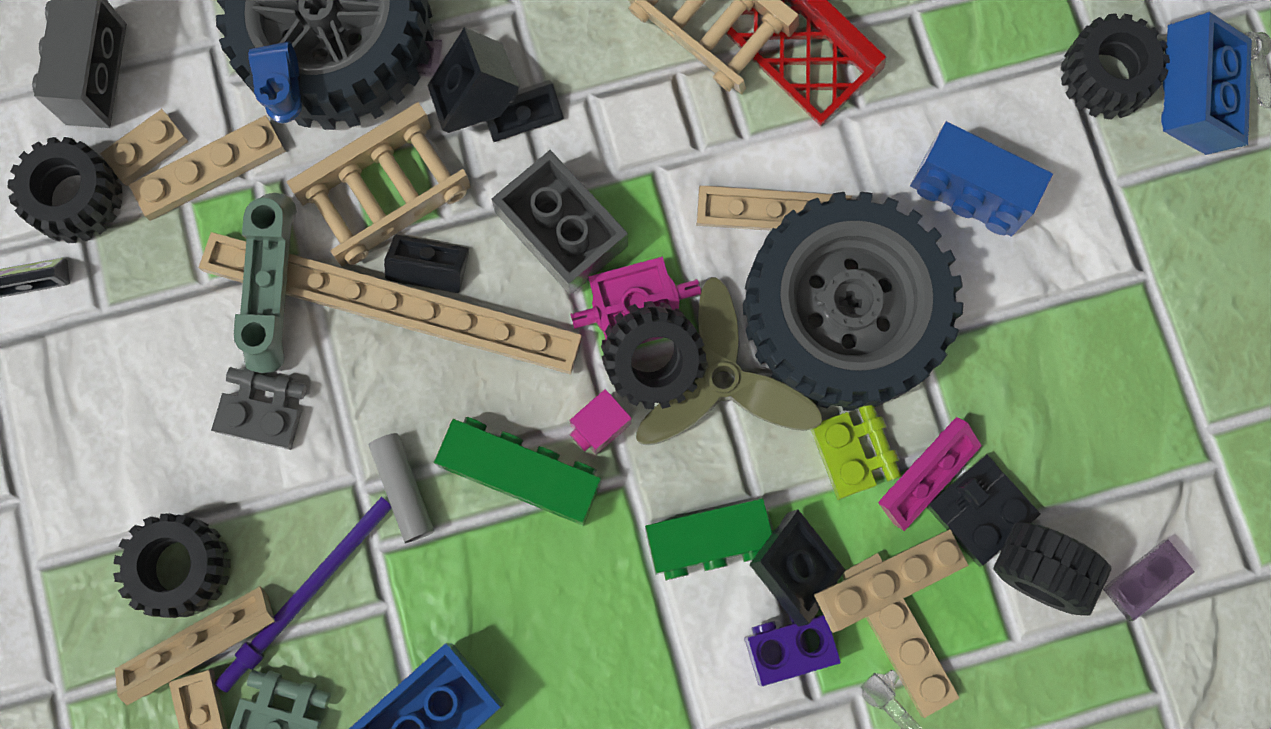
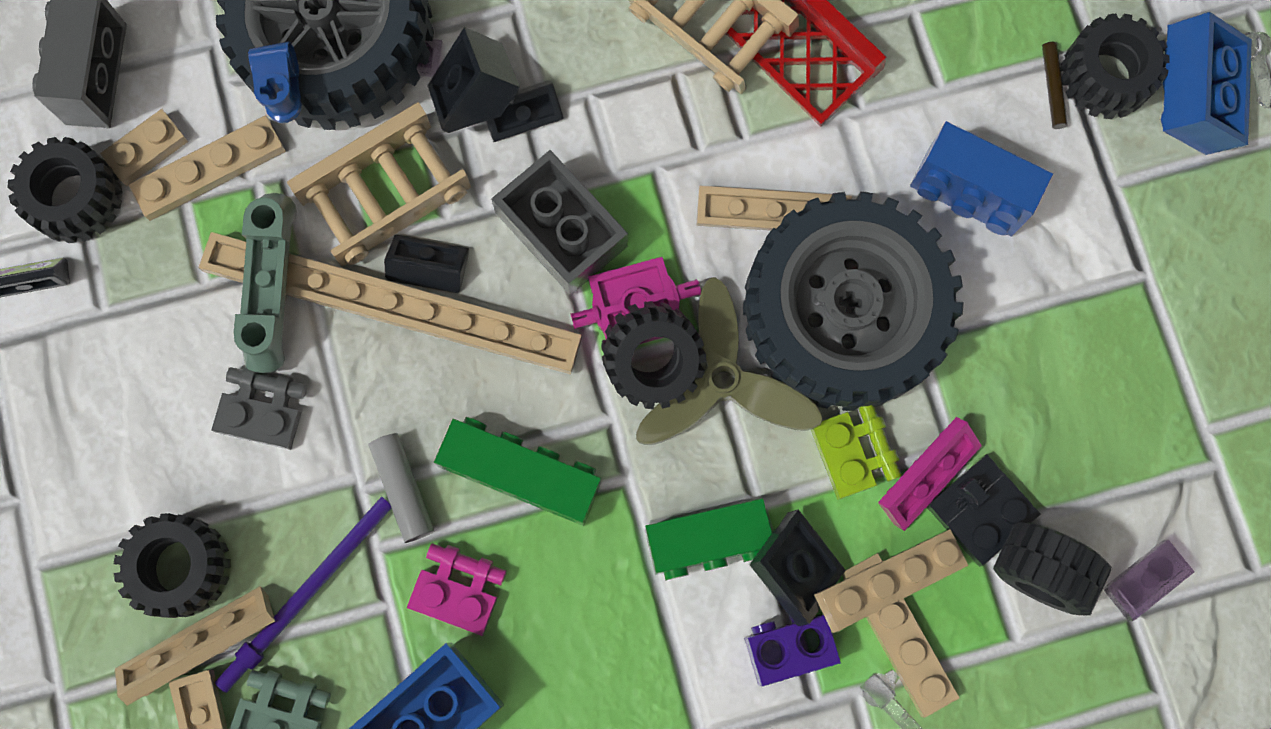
dark pink brick [569,389,632,455] -> none
none -> dark pink plate [406,543,507,636]
none -> dark brown piece [1042,42,1068,129]

